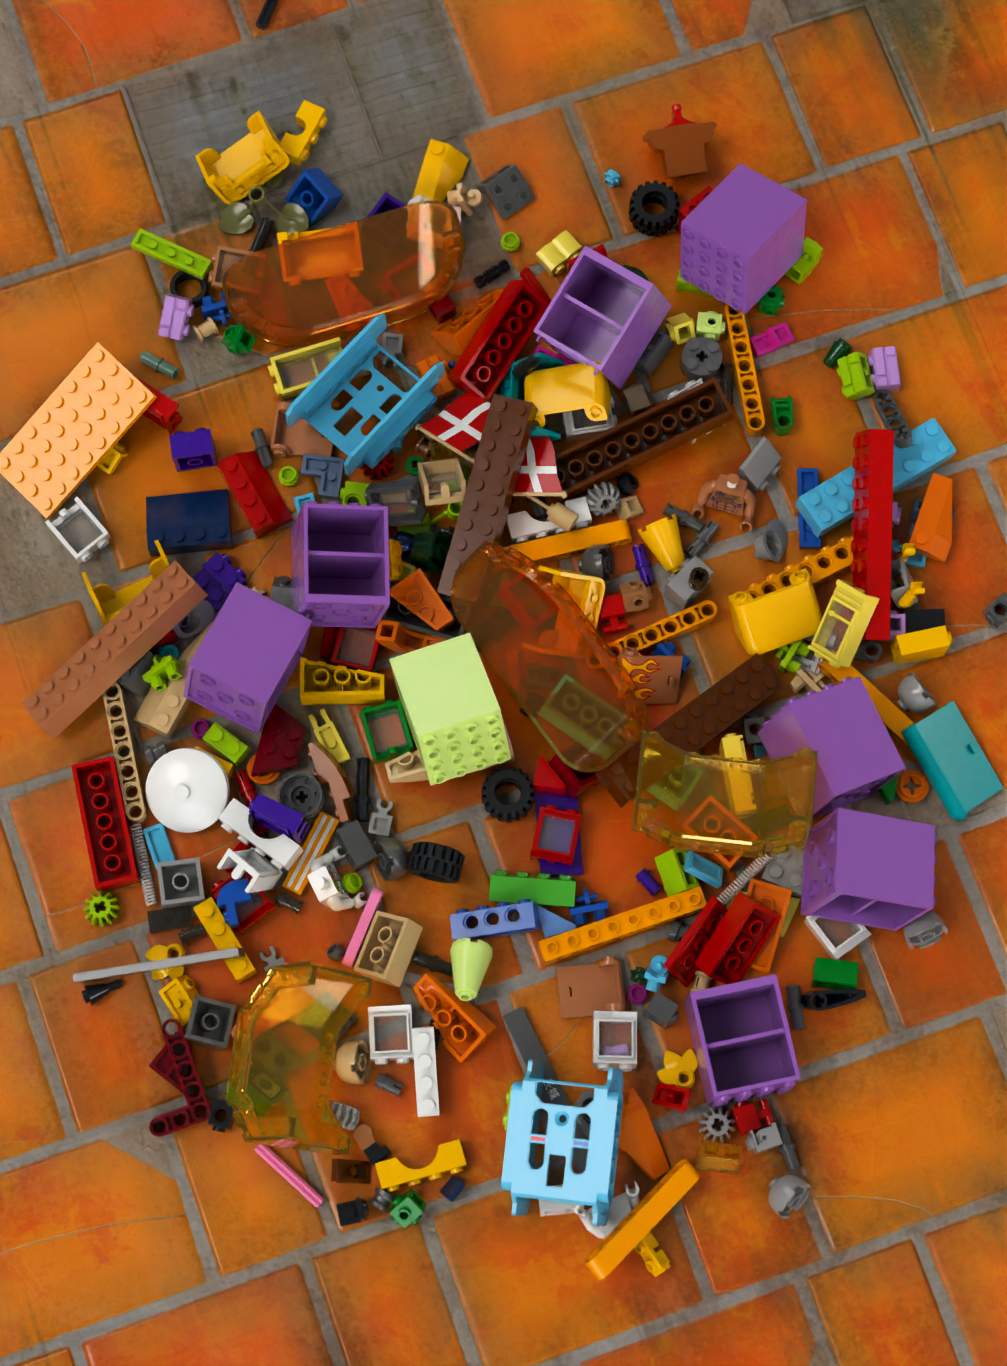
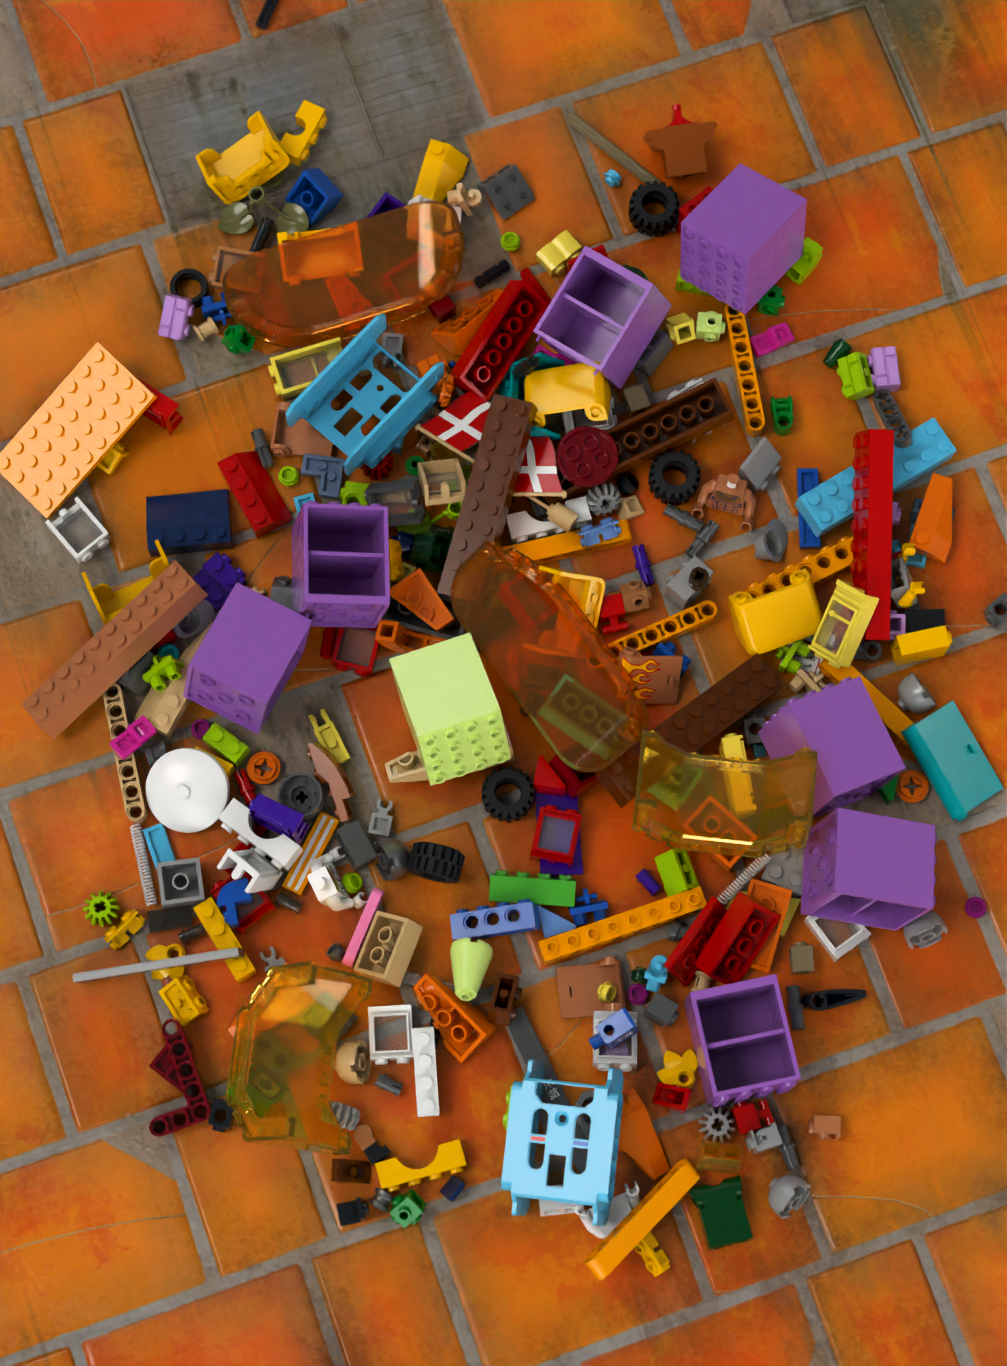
red brick [71,756,141,892] -> none
black cone [81,979,122,1006] -> none
lime fence [130,228,213,280] -> none
sand green axle [139,351,179,380] -> none
dark purple brick [169,428,218,472] -> none
flat silver slope [184,995,237,1051] -> none
dark red wing [251,704,307,777] -> none
bright pink axle [255,1142,324,1208] -> none
yellow wedge [300,657,386,705] -> none
black pin [354,757,371,822] -> none
window [359,699,414,764] -> none
clear smoke pin [412,950,453,977] -> none
dark grey cylinder [578,544,614,585] -> none
yellow cone [637,514,685,574] -> none
flat silver brick [680,337,722,383] -> none
medium azure tile [684,850,723,888] -> none
clear smoke pin [719,363,735,405] -> none
green hinge [811,957,858,989] -> none
none -> yellow hinge [103,909,146,950]
none -> dark pink slope [109,715,157,761]
none -> orange gear [438,374,453,407]
none -> reddish brown brick [489,973,522,1027]
none -> dark red tile [556,426,618,487]
none -> dark tan axle [566,112,661,184]
none -> medium blue hinge [576,517,621,547]
none -> torso [588,1007,639,1051]
none -> light yellow plate [597,981,617,1002]
none -> black tyre [648,449,701,505]
none -> dark green piece [688,1175,753,1251]
none -> dark tan brick [789,942,814,975]
none -> nougat brick [808,1115,841,1140]
none -> magenta plate [965,897,986,918]

